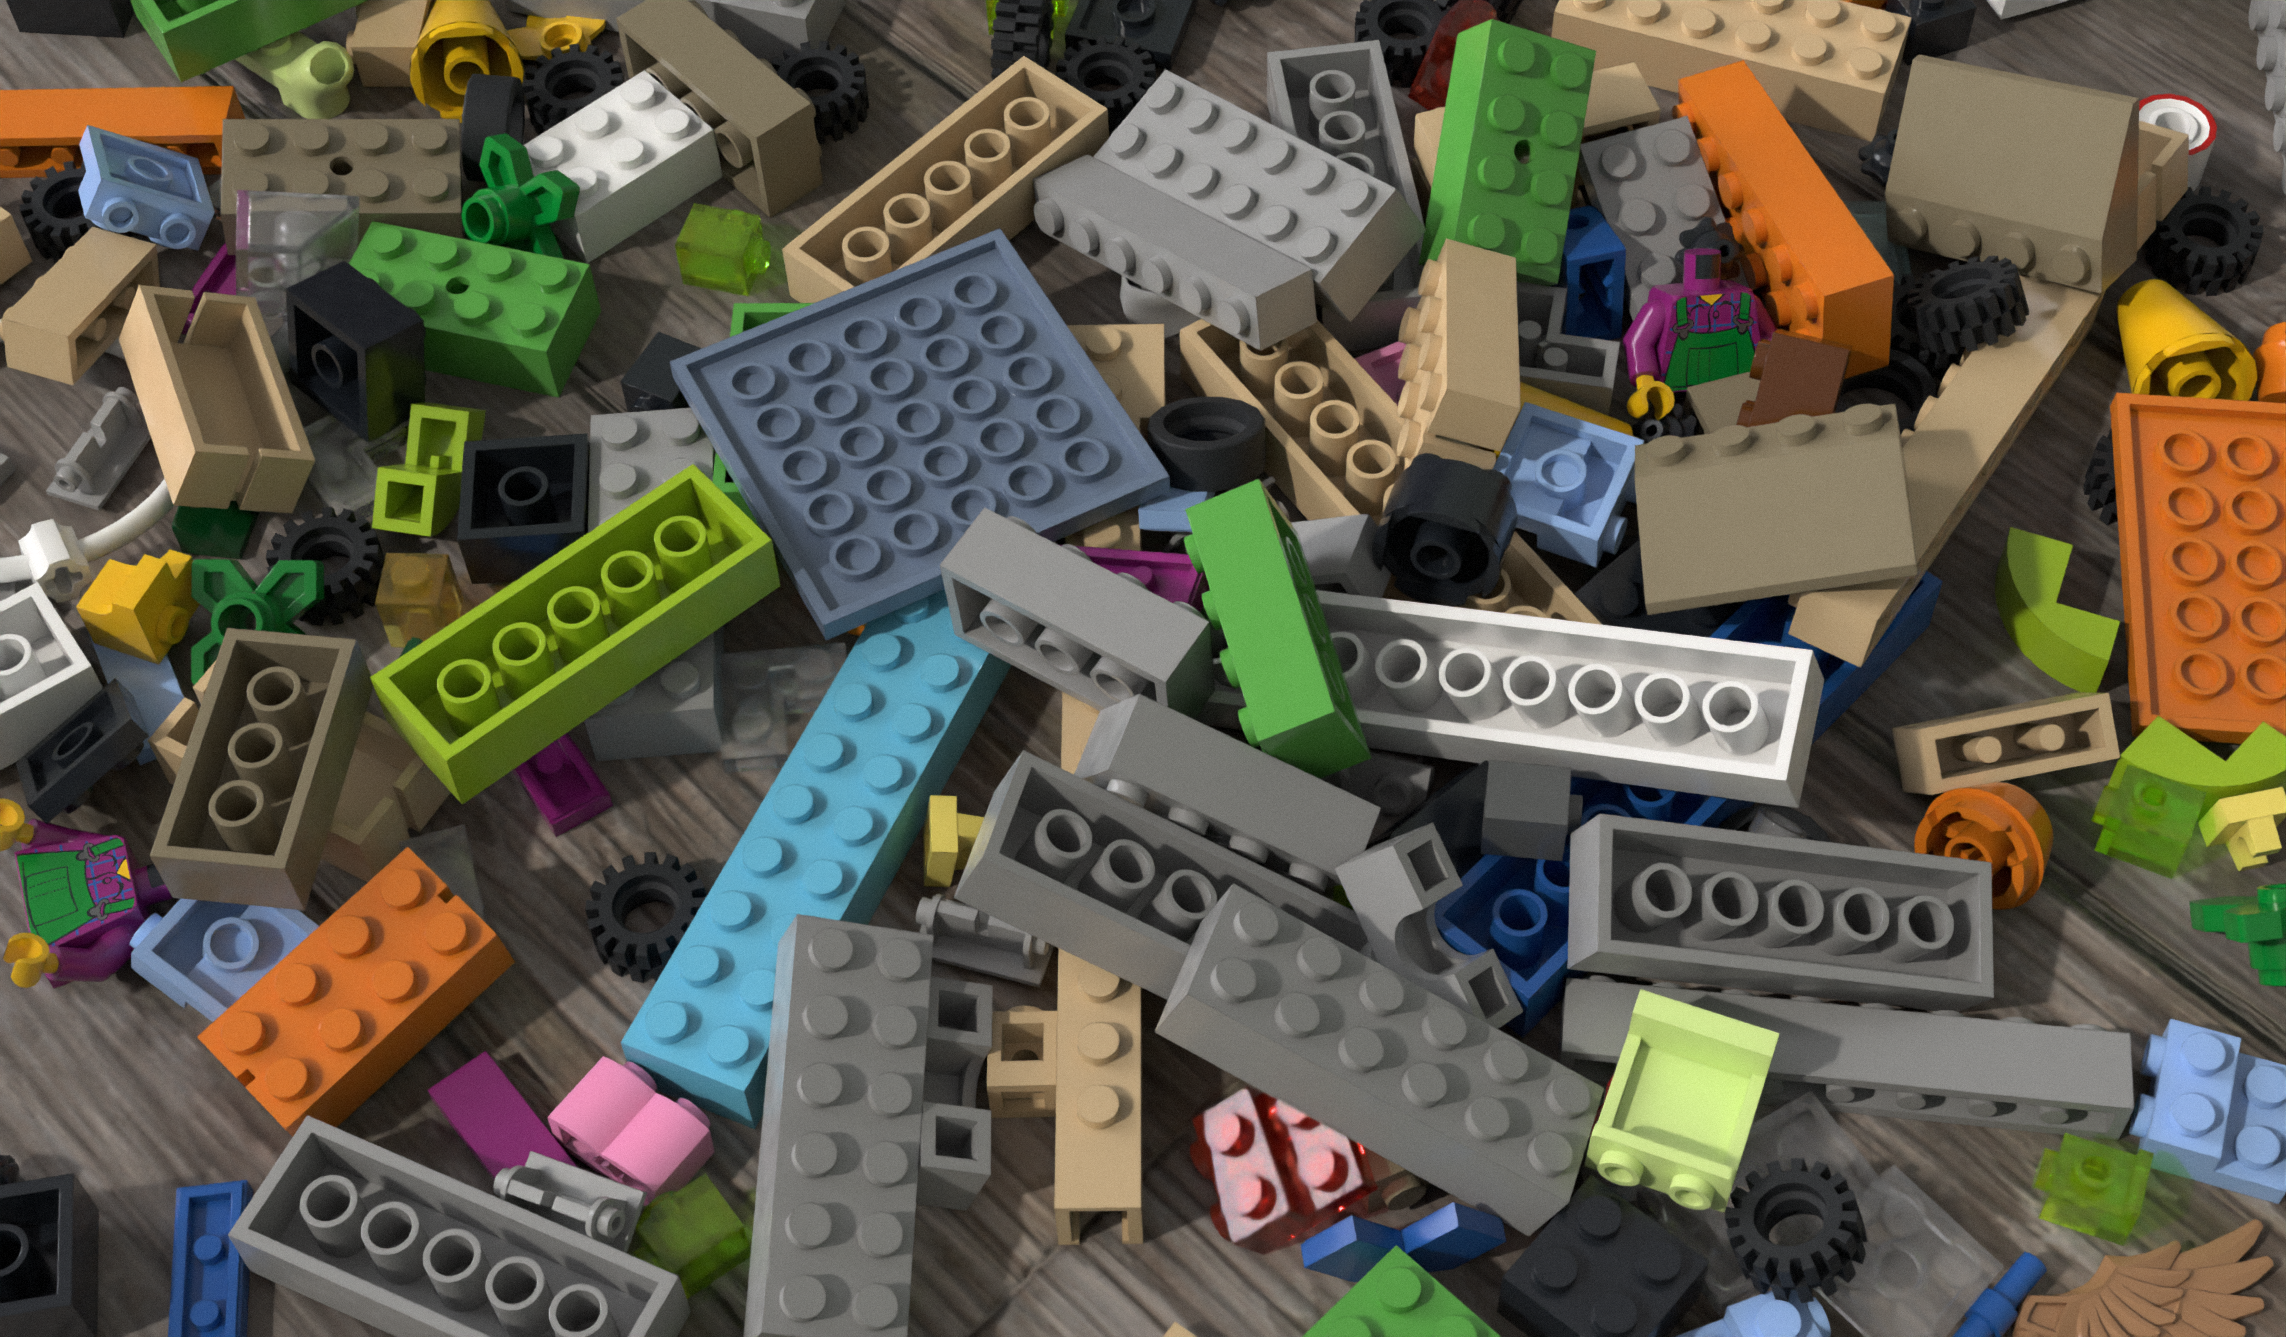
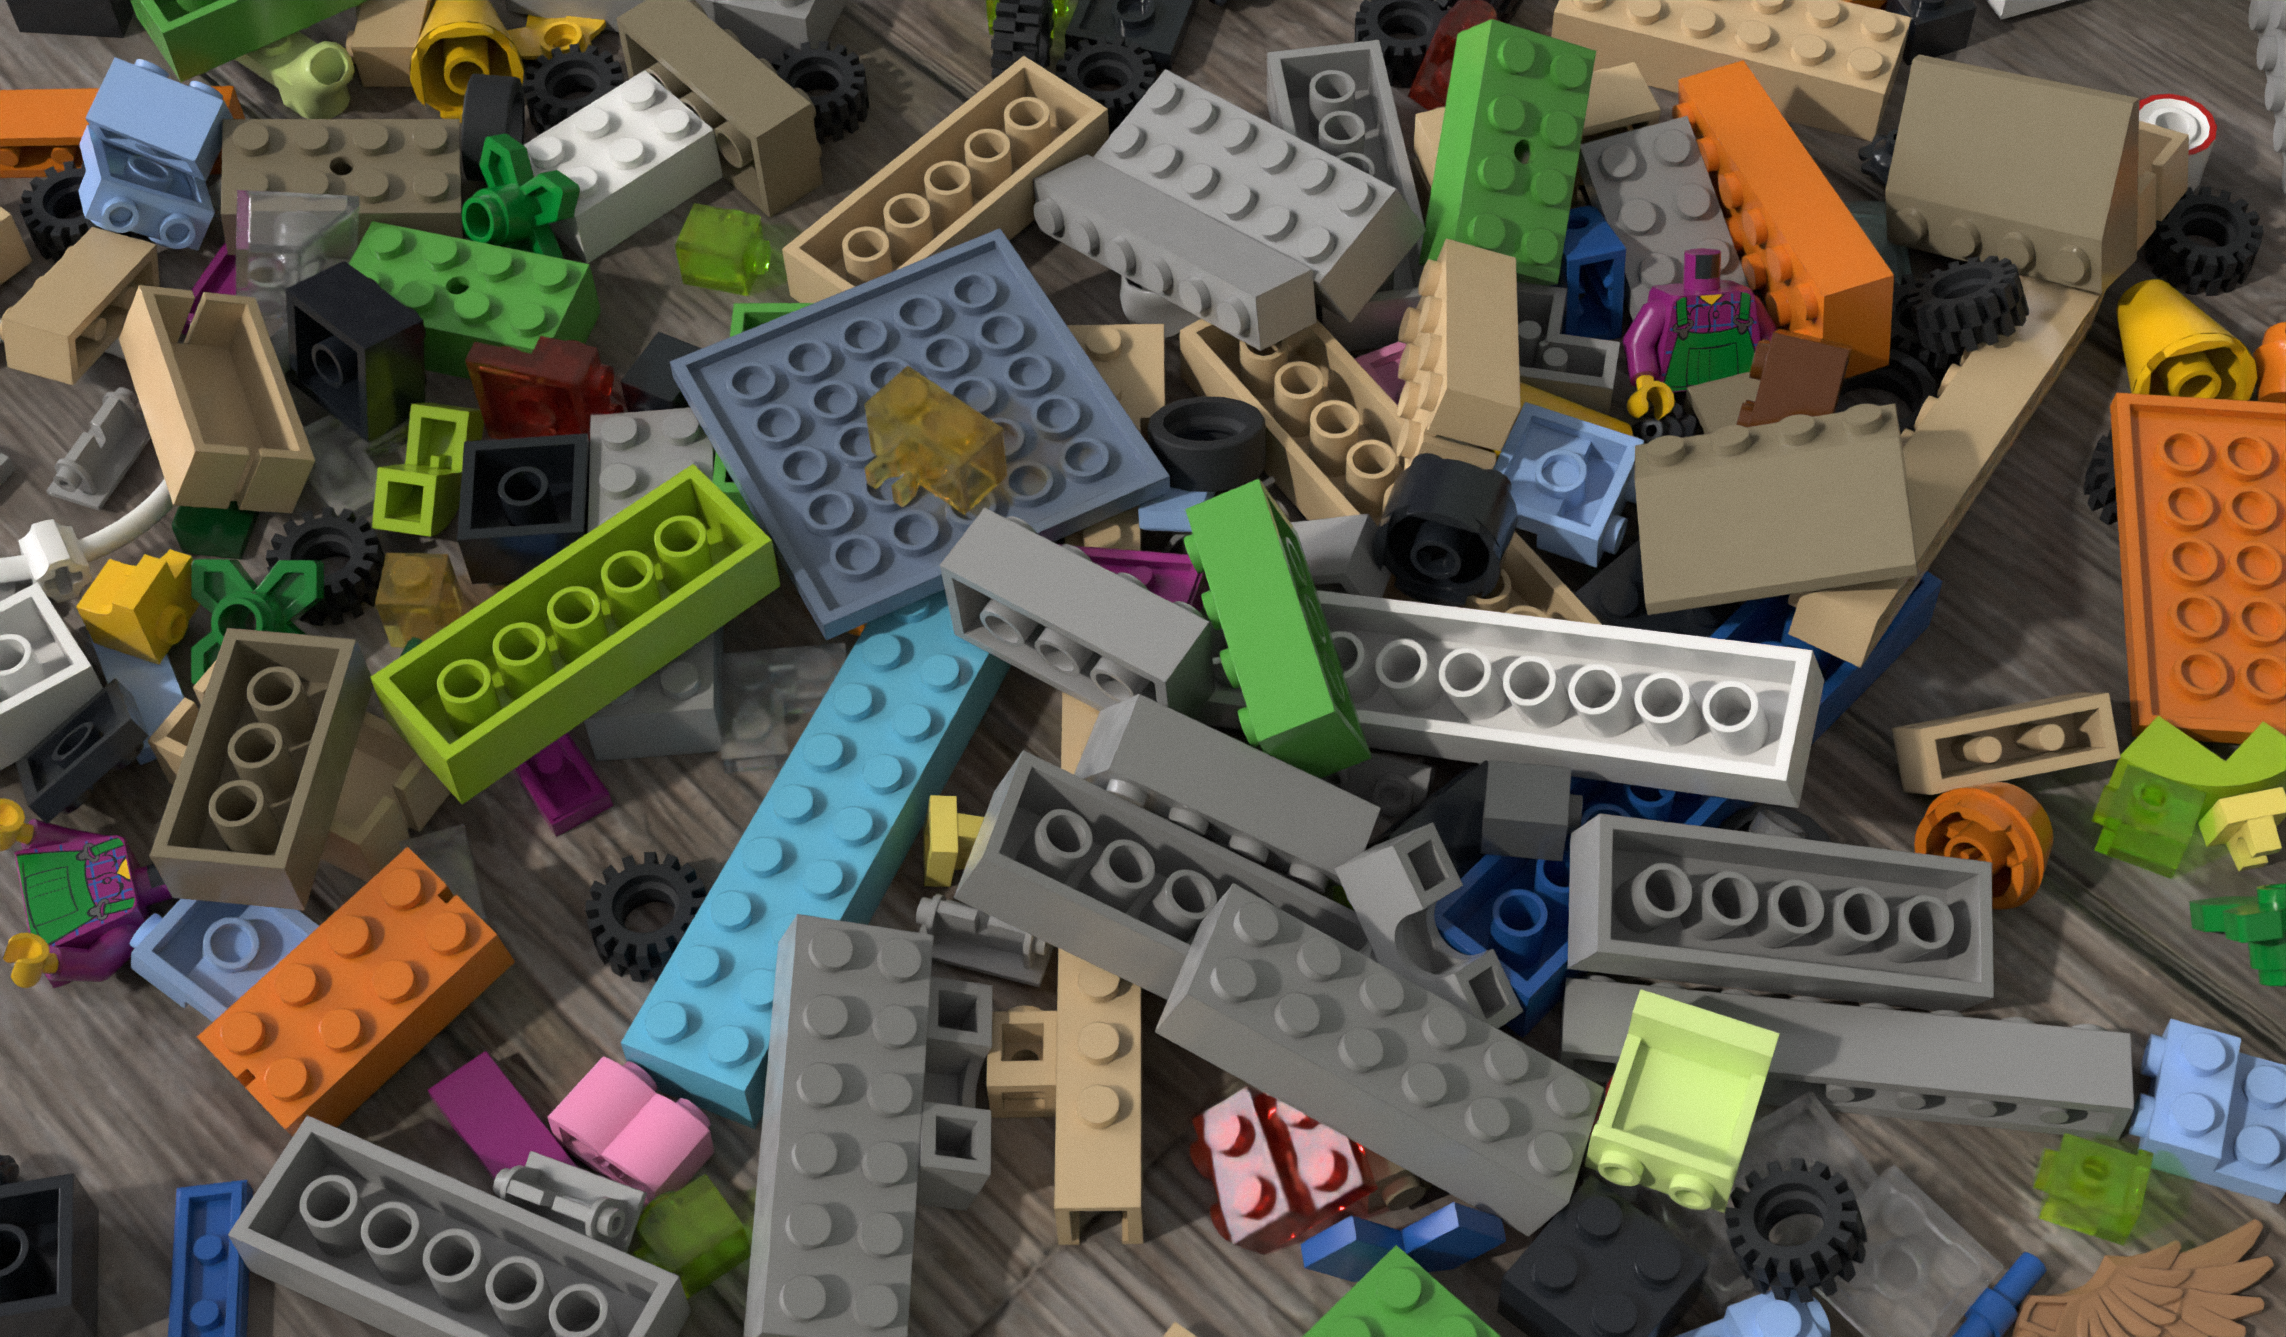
black plant [1675,217,1745,280] -> none
lime brick [1995,527,2120,693] -> none
none -> light blue brick [85,57,233,181]
none -> clear red plate [465,336,624,441]
none -> clear yellow brick [864,366,1007,515]

